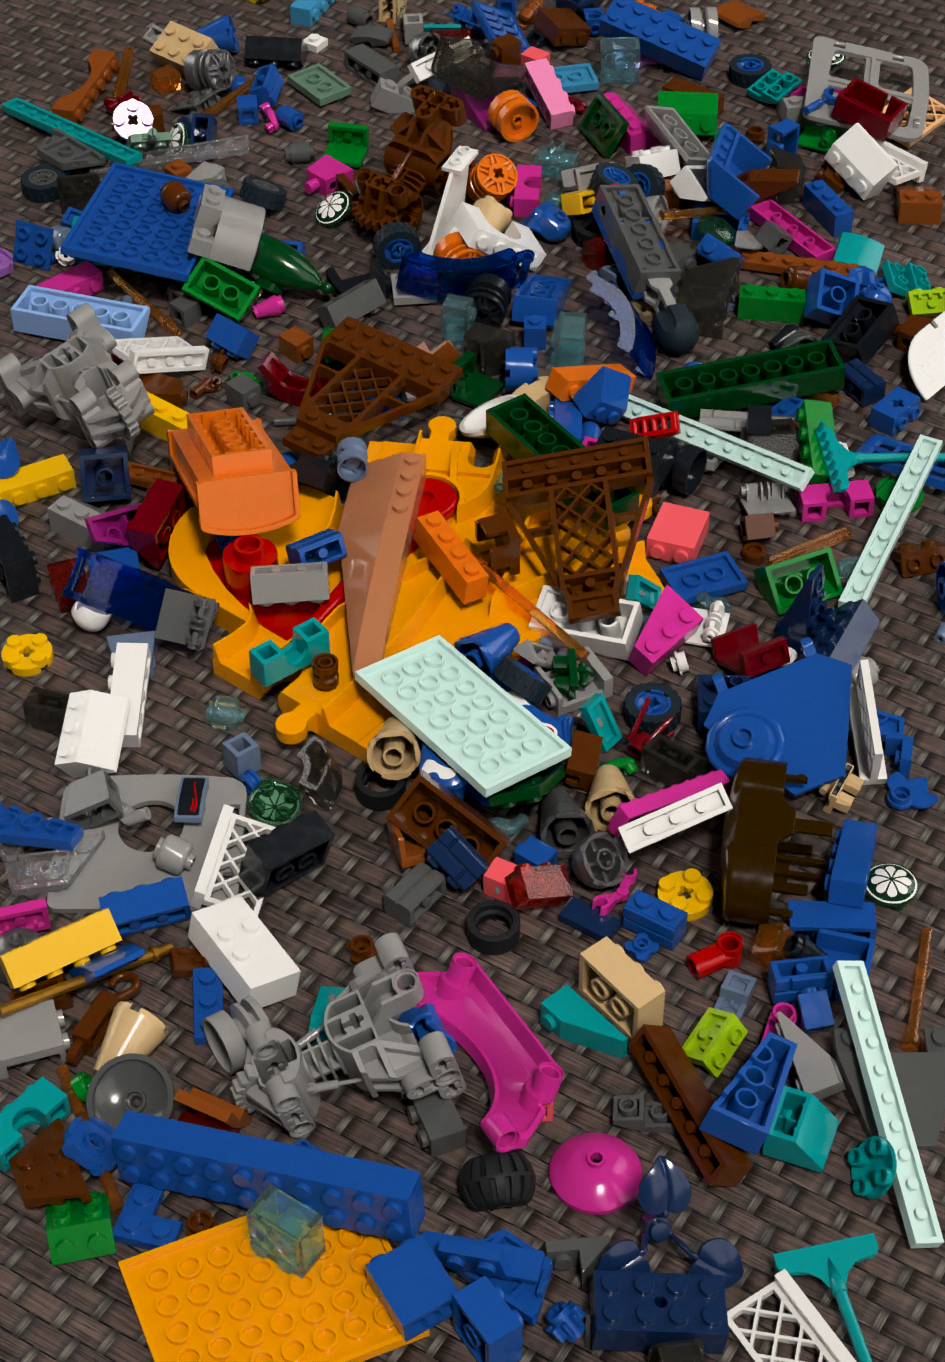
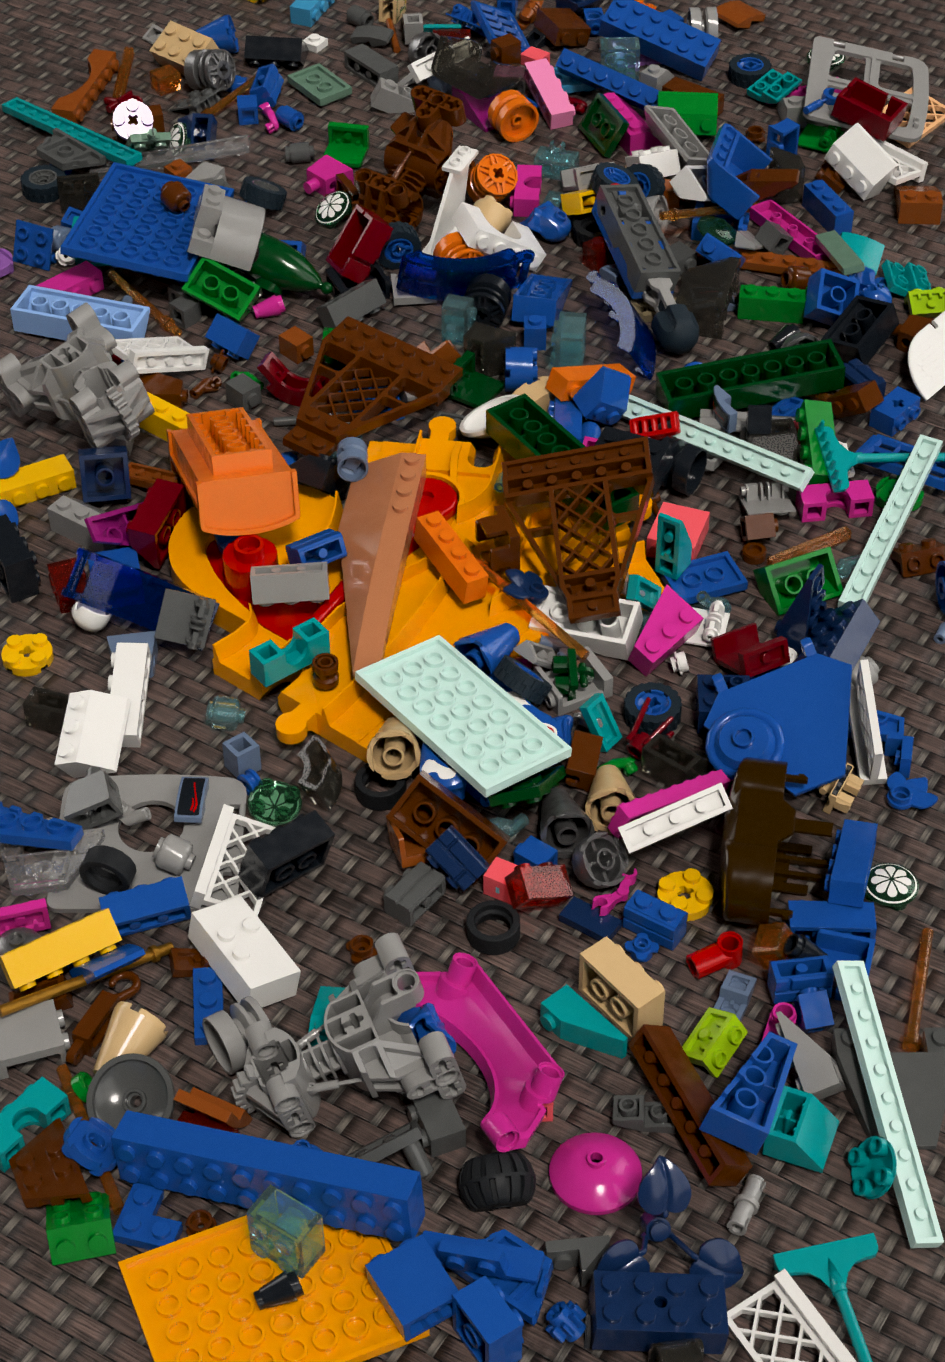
none -> black tyre [79,845,137,895]
none -> black cone [253,1270,304,1310]
none -> dark red piece [325,204,393,284]
none -> dark grey piece [346,1119,434,1178]
none -> dark blue plate [503,569,549,605]
none -> blue brick [555,48,660,110]
none -> light grey slope [640,64,675,91]
none -> teal slope [655,513,692,580]
none -> sand blue slope [712,385,738,434]
none -> light grey pin [727,1174,766,1236]
none -> sand green tile [815,230,865,276]
none -> reddish brown brick [827,380,884,419]

